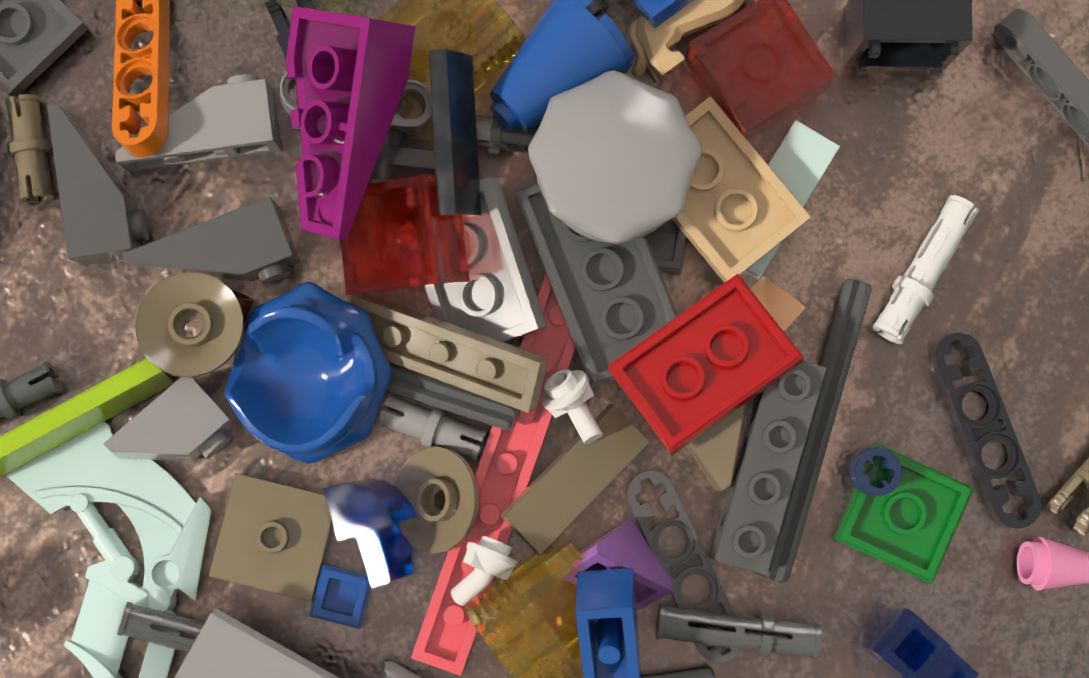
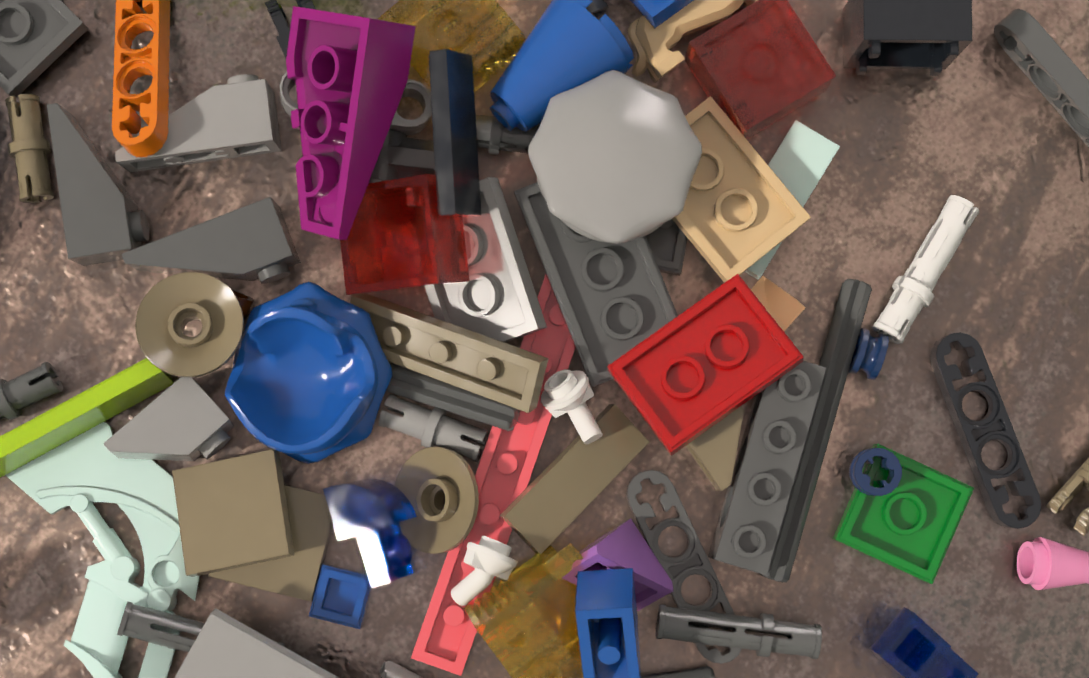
none -> dark tan tile [172,449,295,577]
none -> dark blue bush [848,328,889,380]

